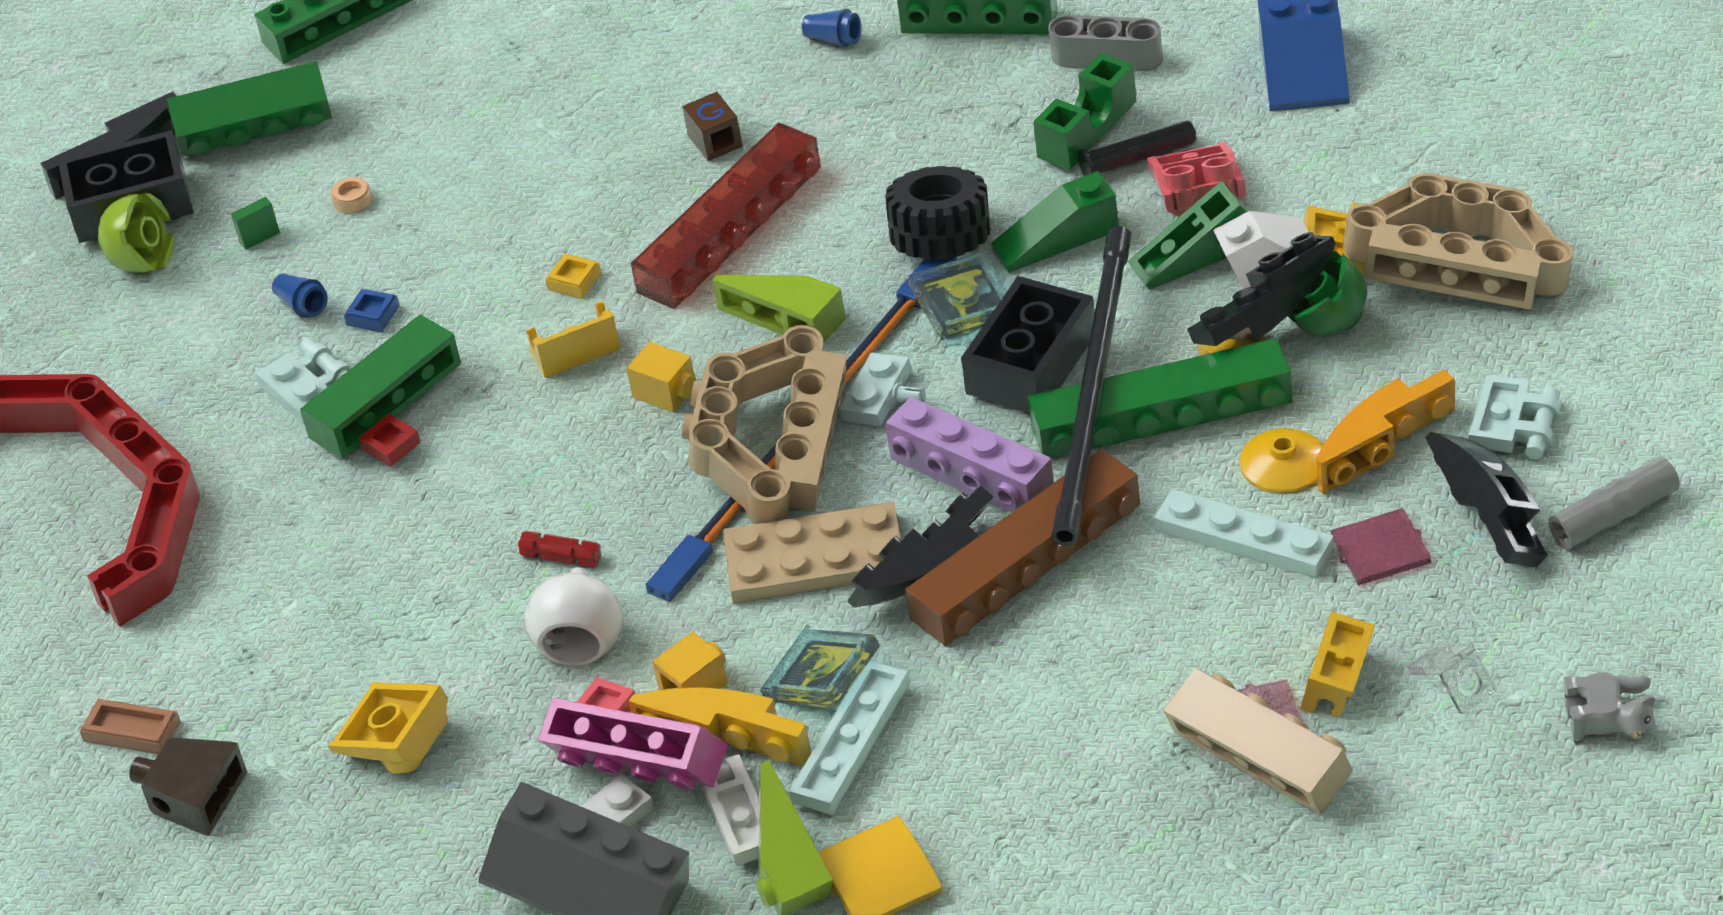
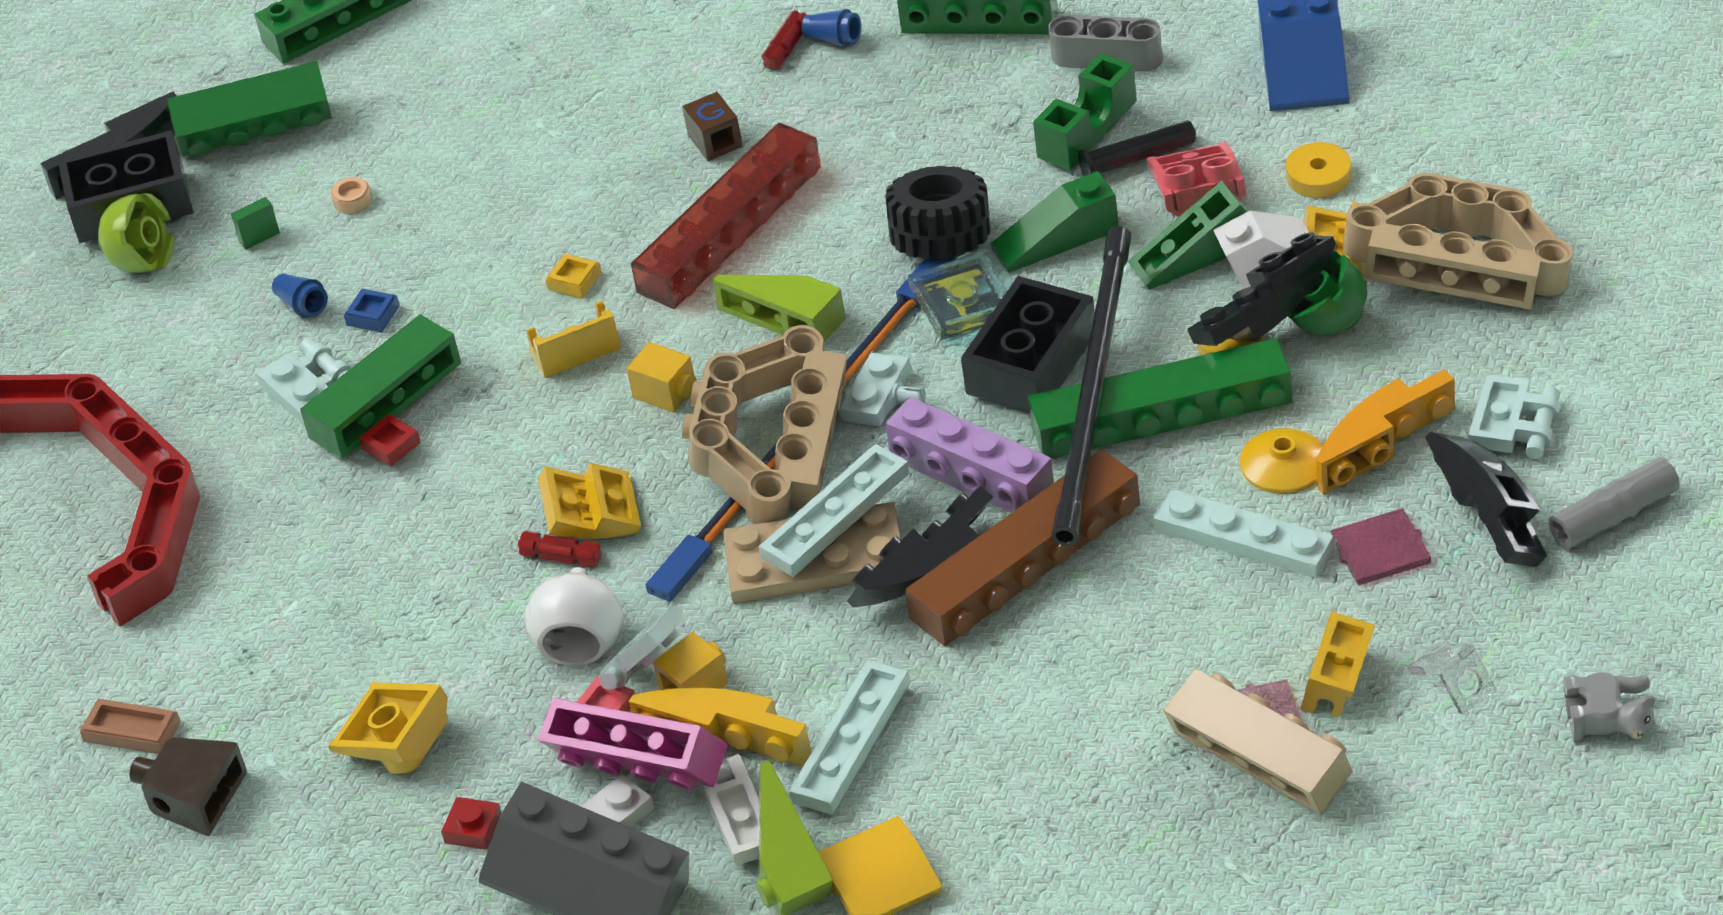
clear light blue tile [760,629,880,709] -> none
none -> red plate [441,797,502,850]
none -> yellow slope [538,462,642,539]
none -> light aqua plate [600,604,685,690]
none -> light aqua plate [759,443,909,577]
none -> red axle [761,10,807,70]
none -> yellow piece [1285,142,1351,198]

